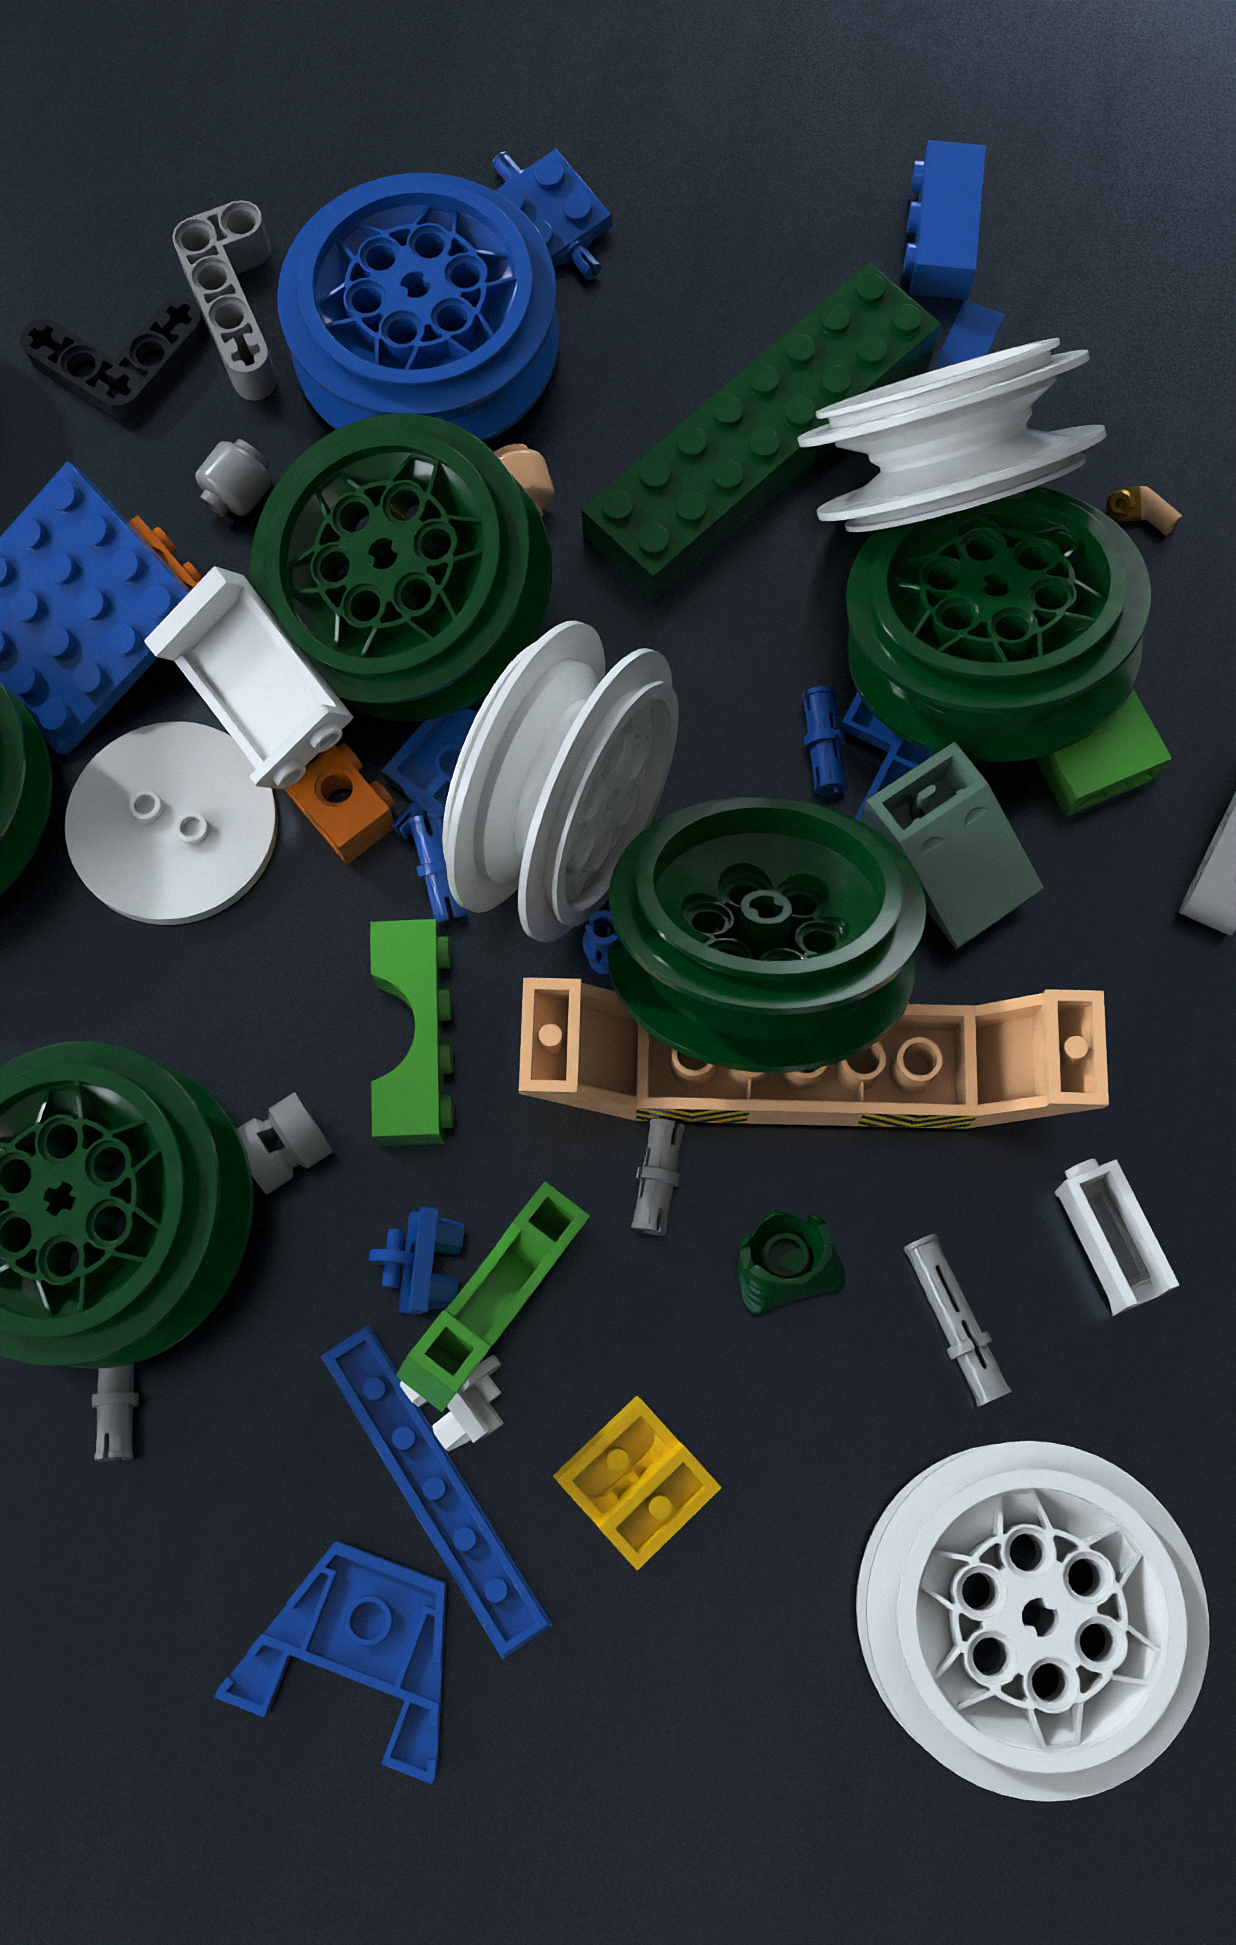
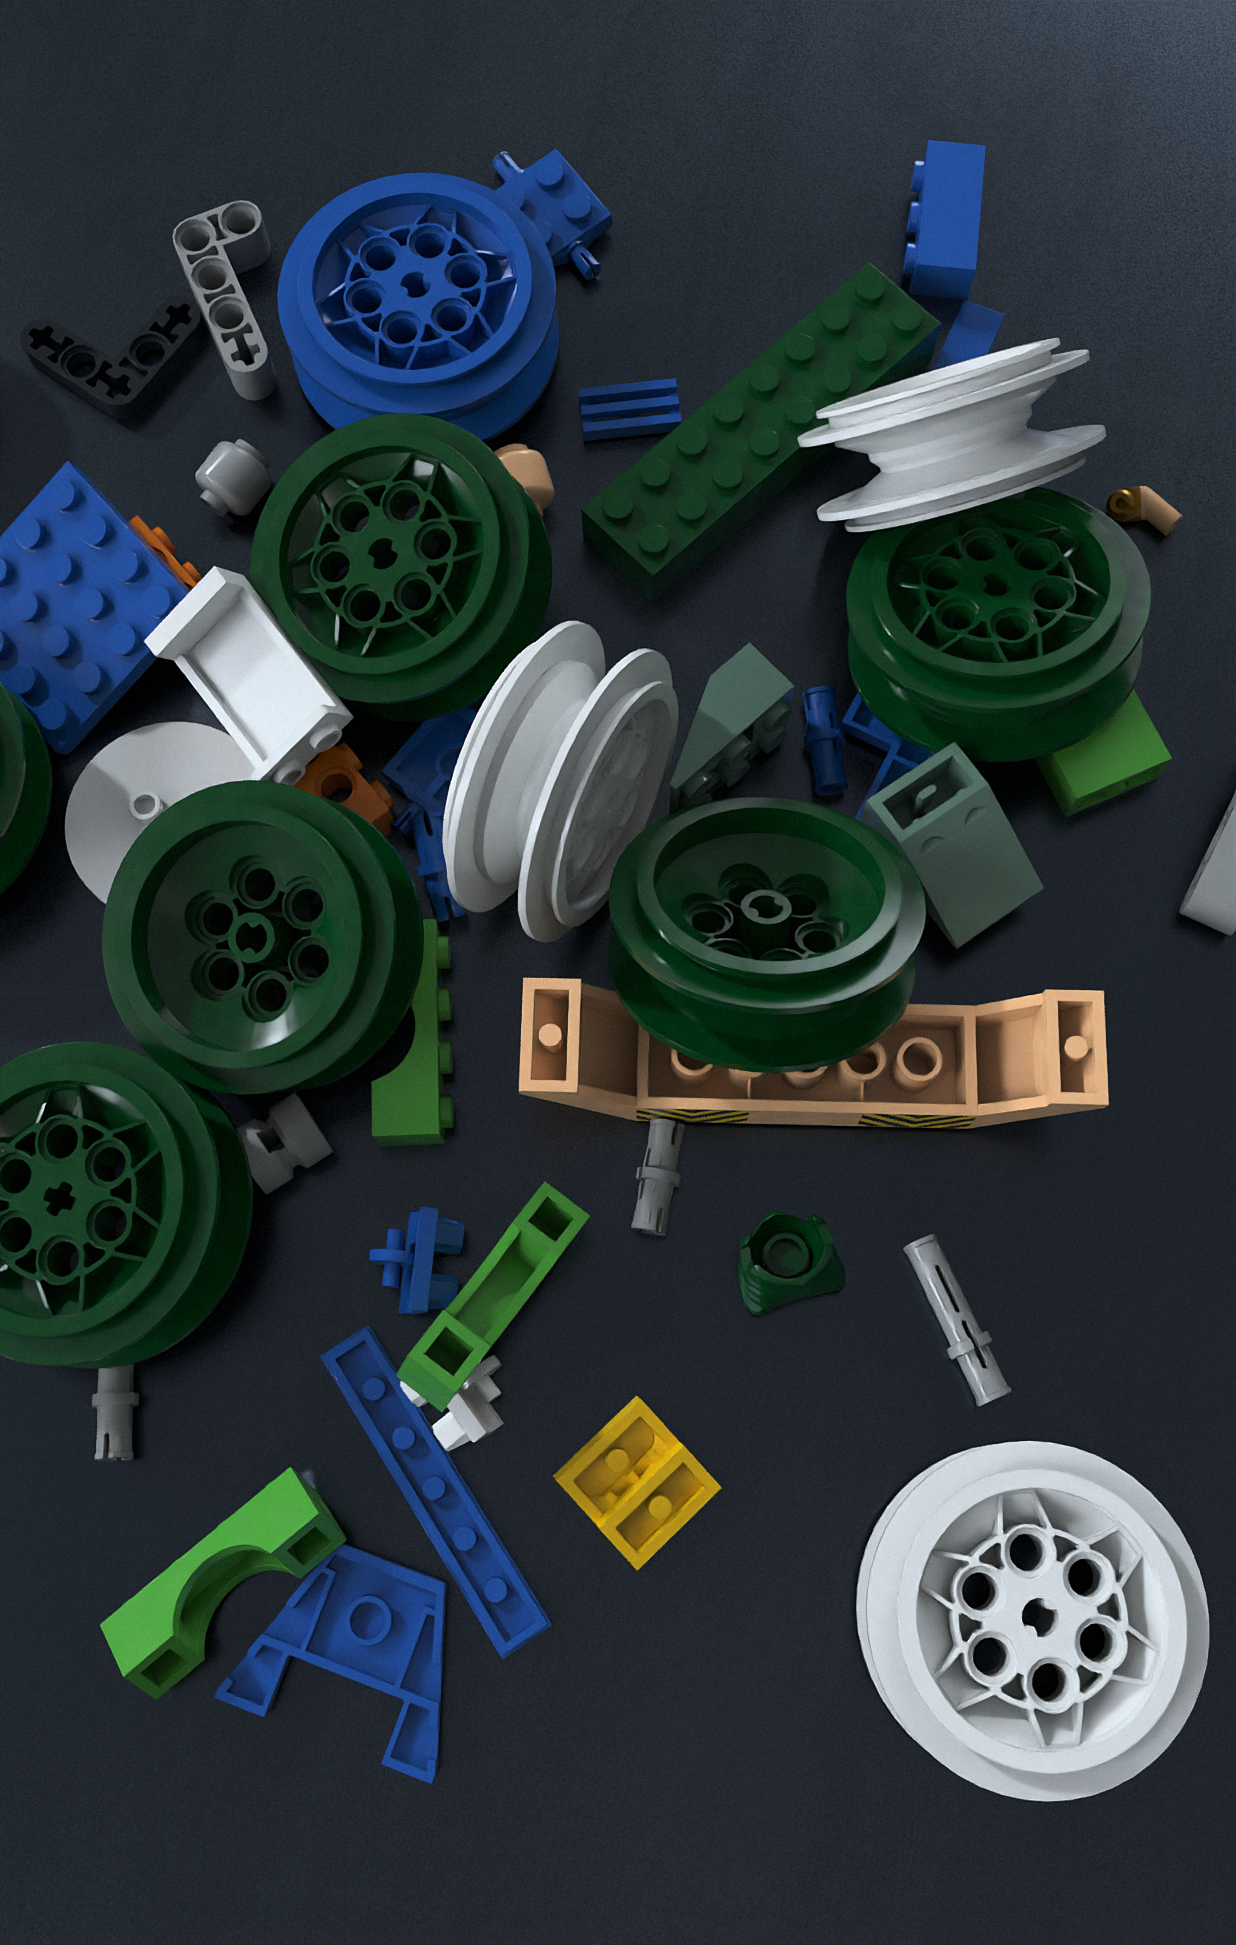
blue pin [582,910,620,975] -> none
white window [1055,1158,1179,1316] -> none
none -> bright green arch [100,1467,347,1700]
none -> dark green wheel [102,780,424,1095]
none -> blue tile [578,378,682,441]
none -> sand green slope [668,642,794,815]

